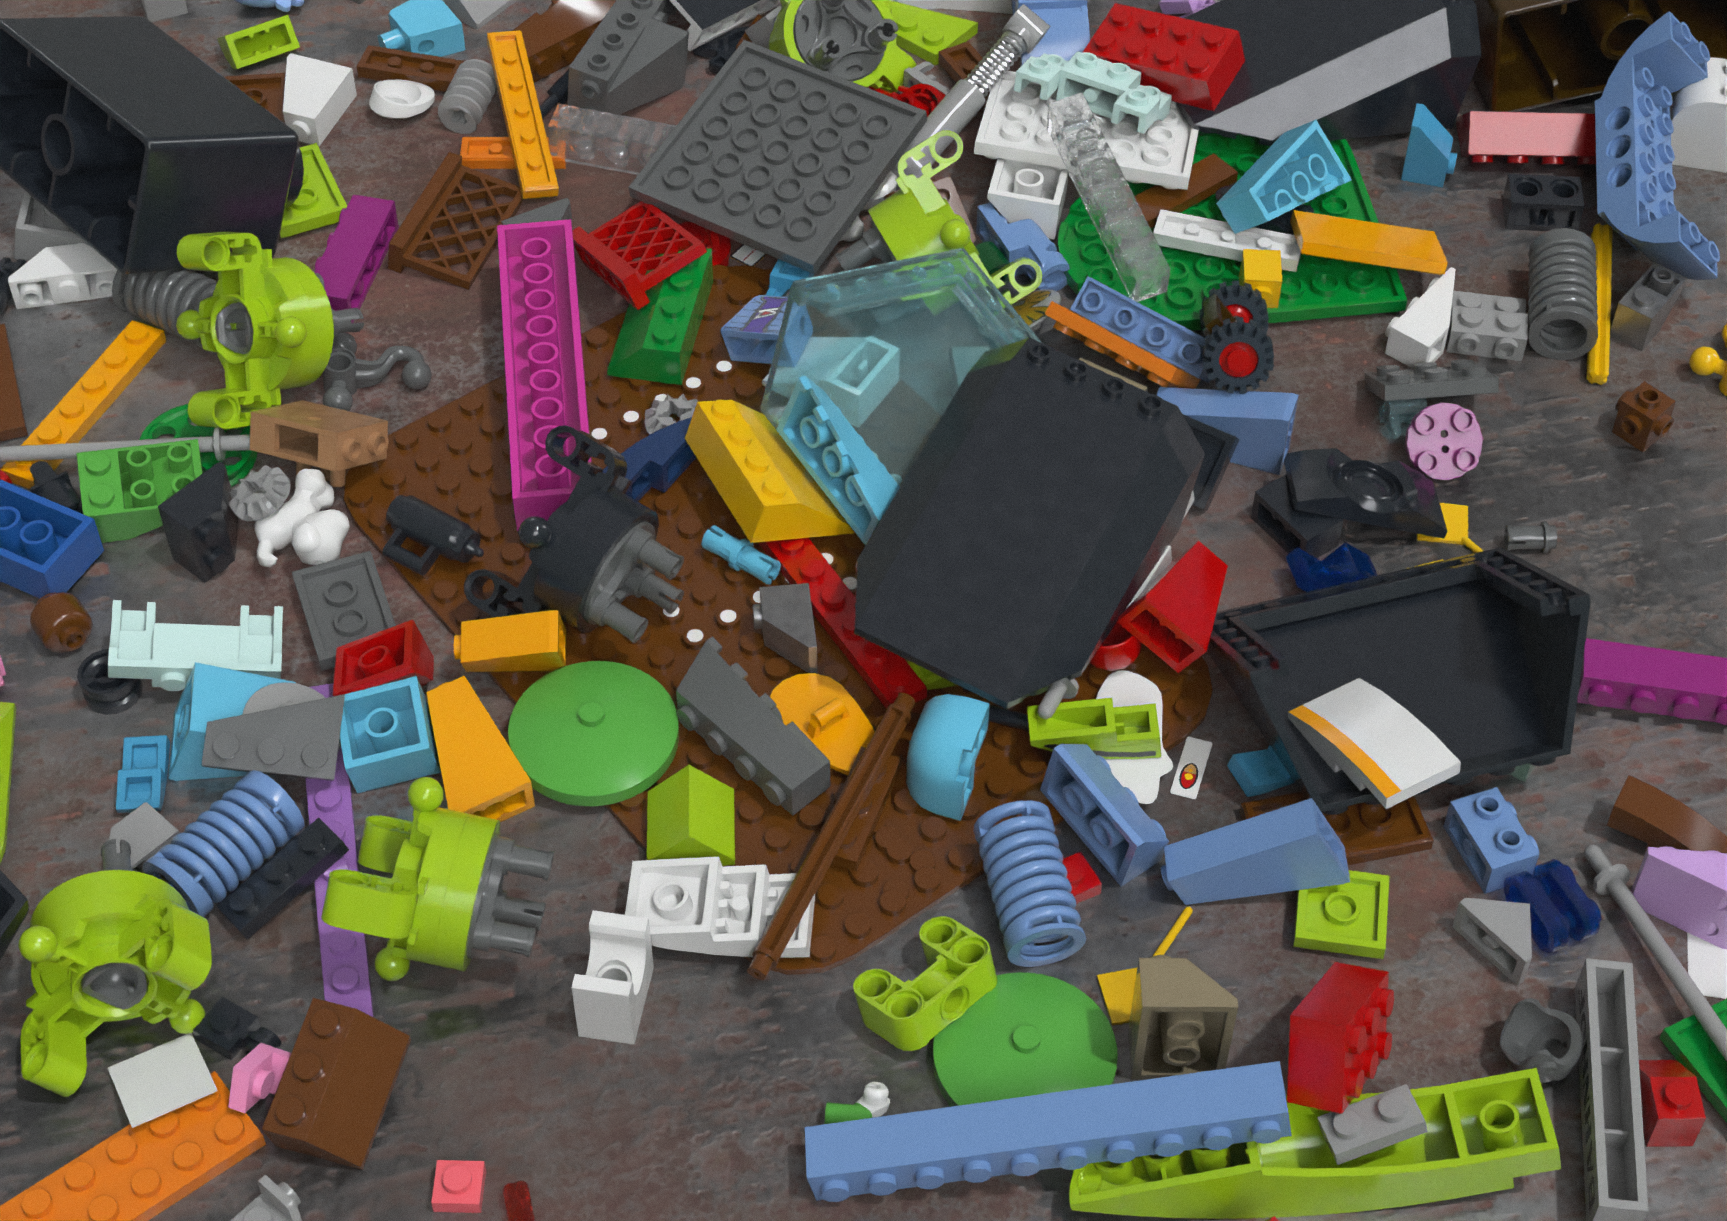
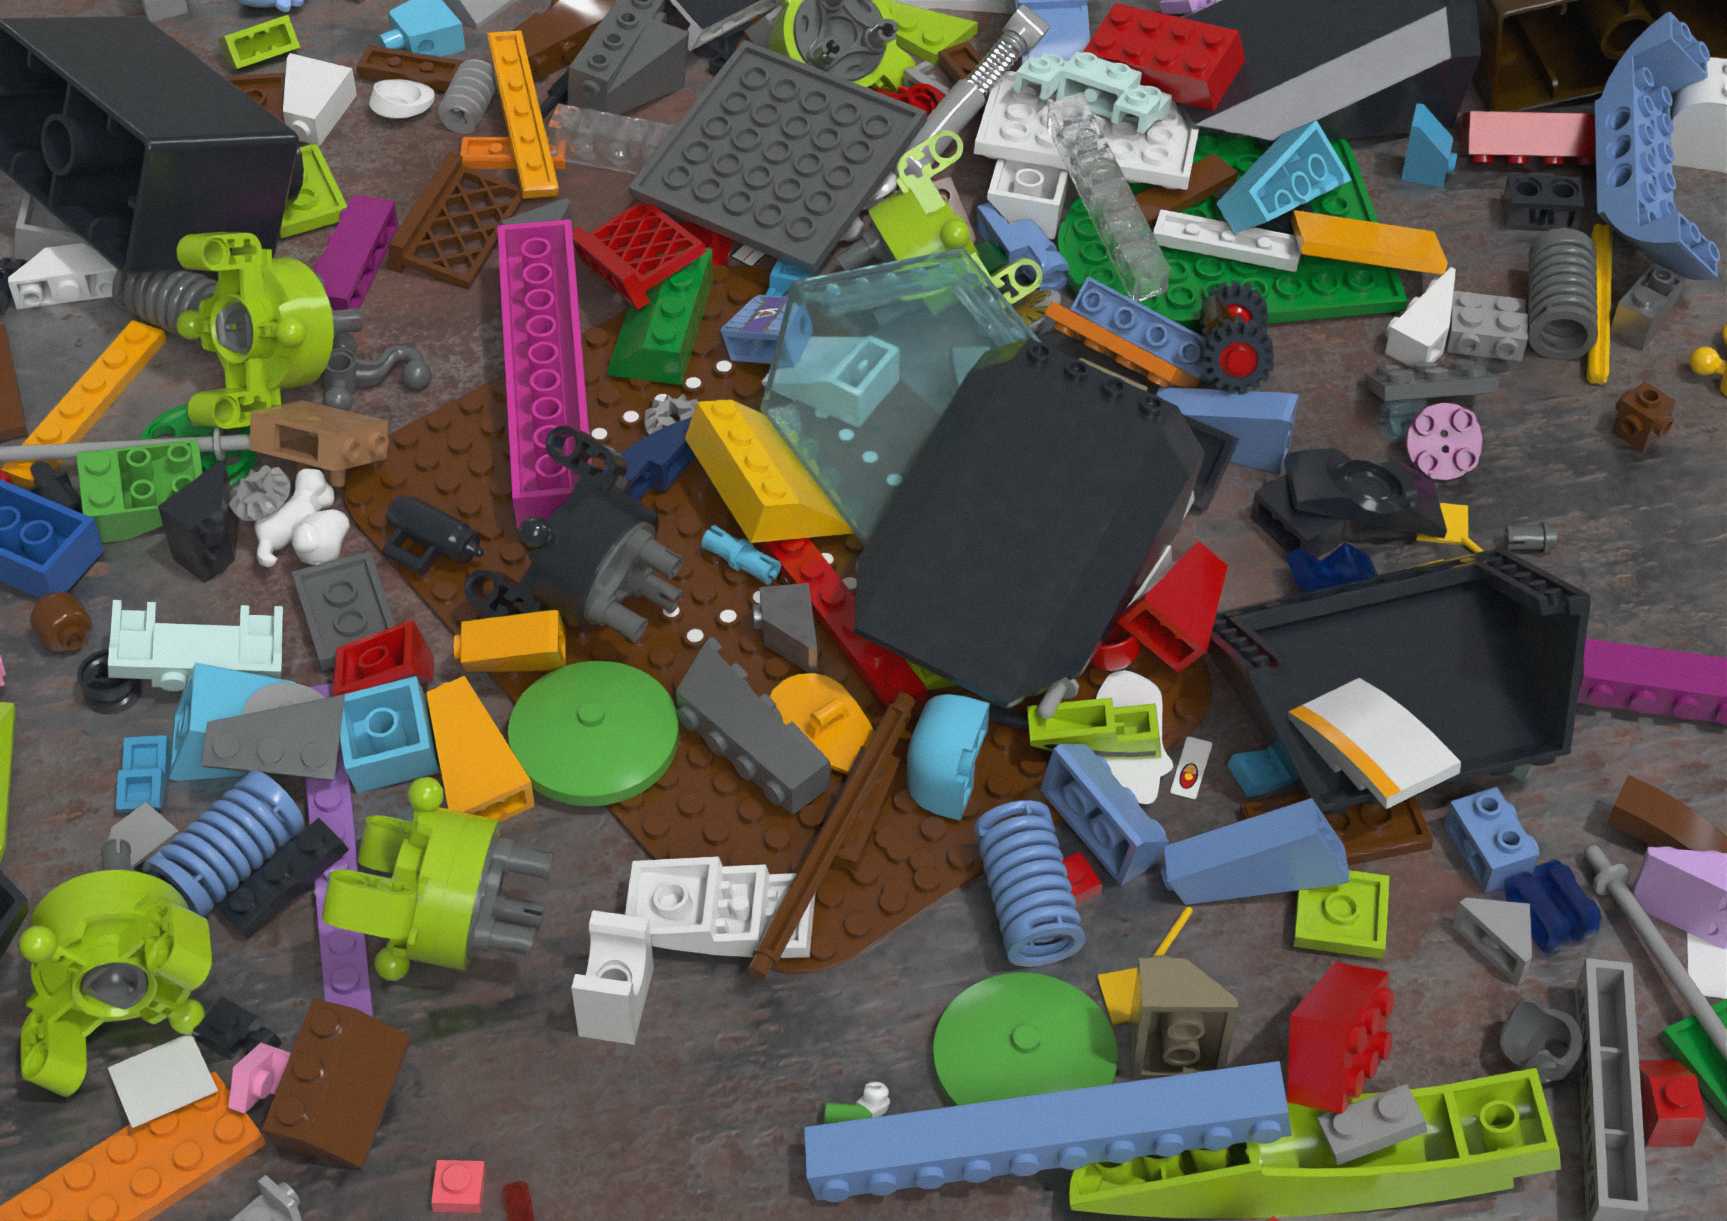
lime slope [647,765,735,866] -> none
medium azure wedge [776,376,900,545] -> none
lime beam [853,916,998,1051] -> none
yellow brick [1239,249,1282,308] -> none

